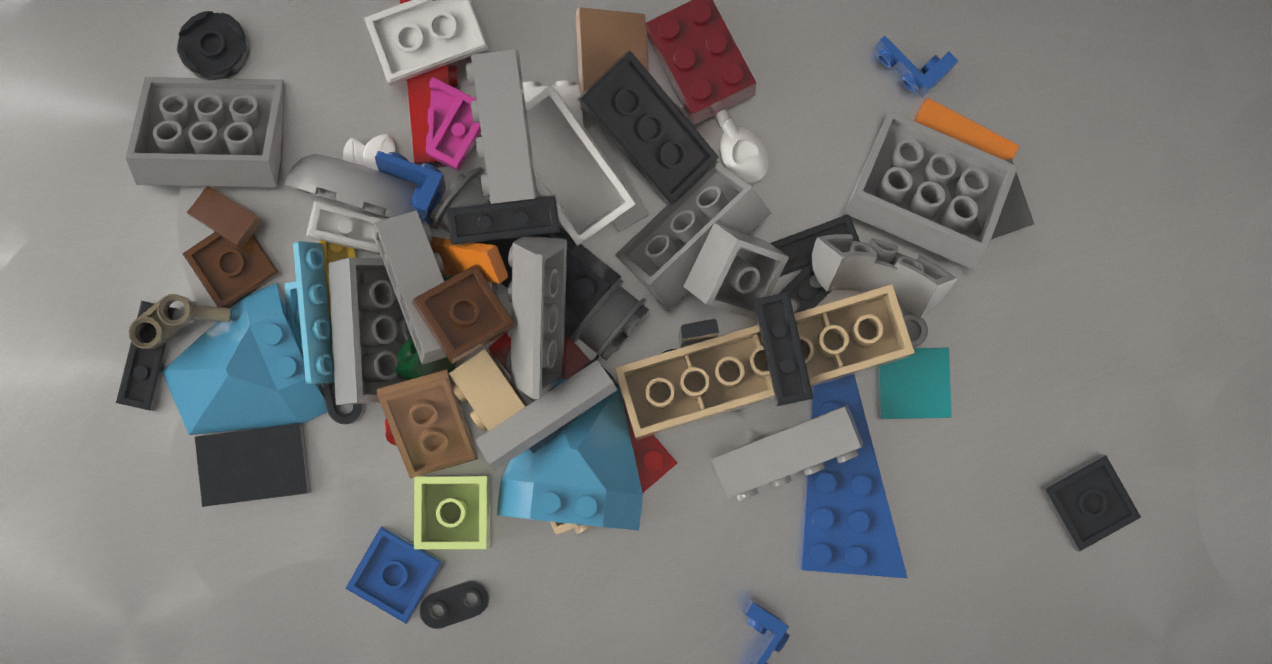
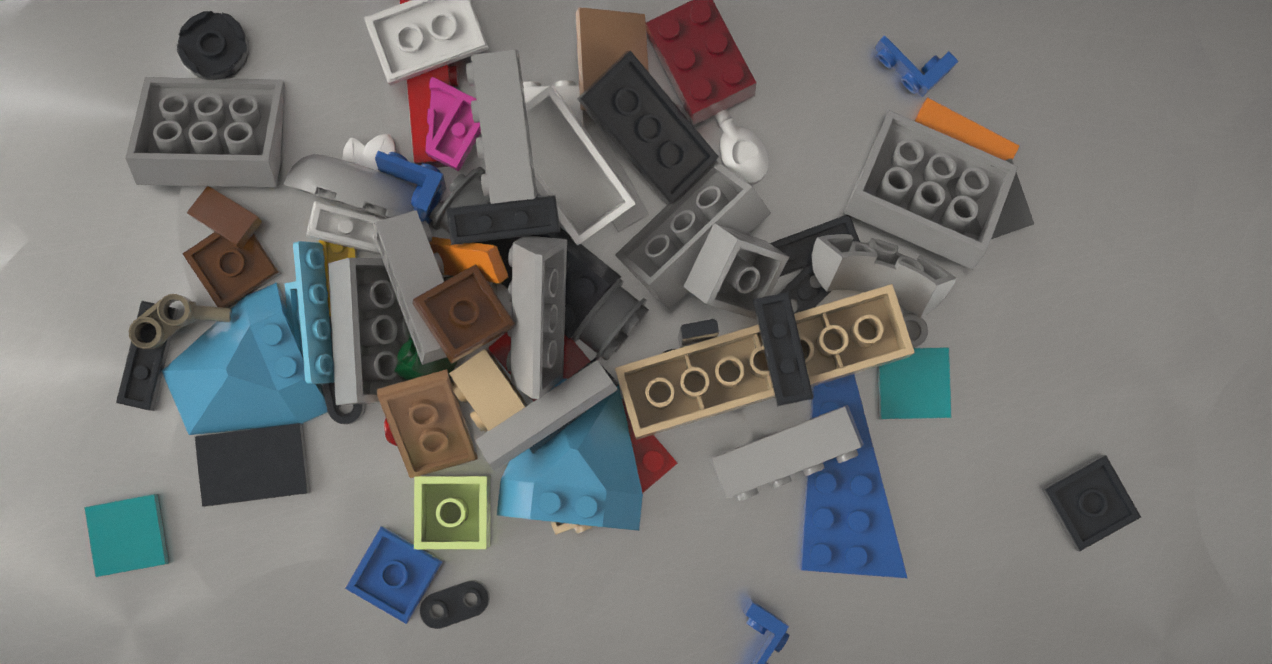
none -> teal tile [84,494,169,577]

